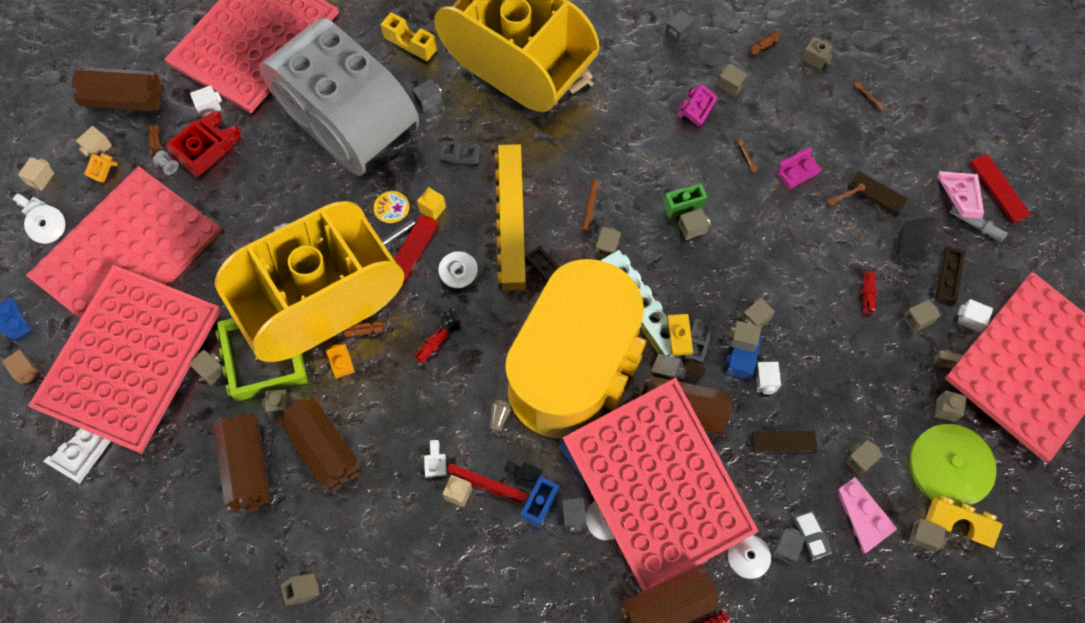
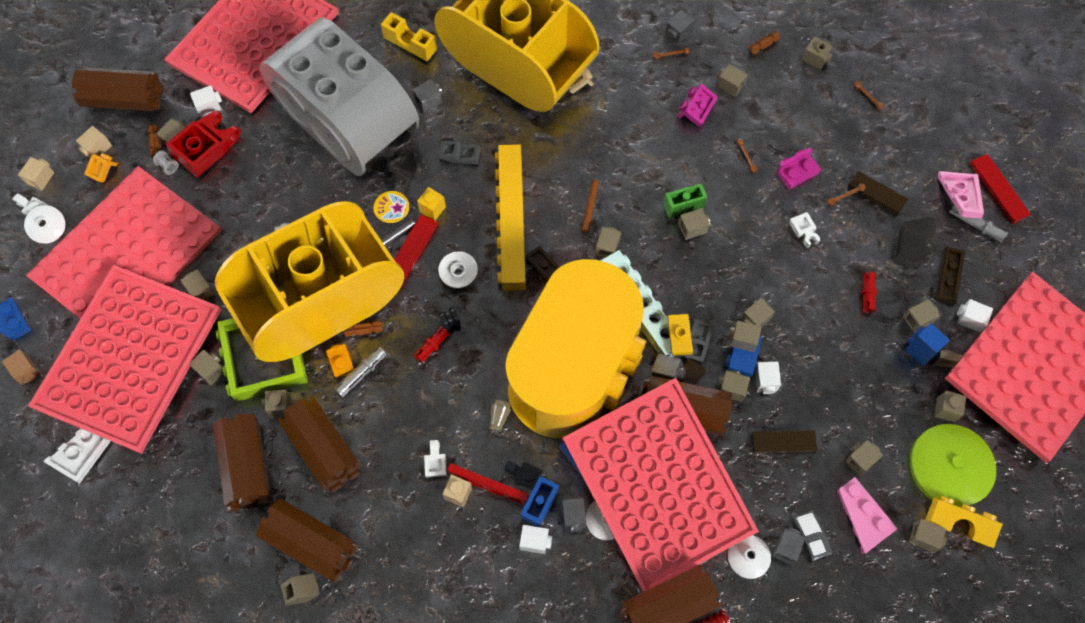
none -> dark tan brick [156,118,187,147]
none -> dark tan brick [180,269,215,301]
none -> reddish brown brick [256,498,359,583]
none -> light grey pin [334,346,387,397]
none -> white brick [519,525,552,554]
none -> dark orange hinge [653,47,689,60]
none -> dark tan brick [717,370,750,402]
none -> white plate [789,212,820,248]
none -> blue brick [905,323,950,366]

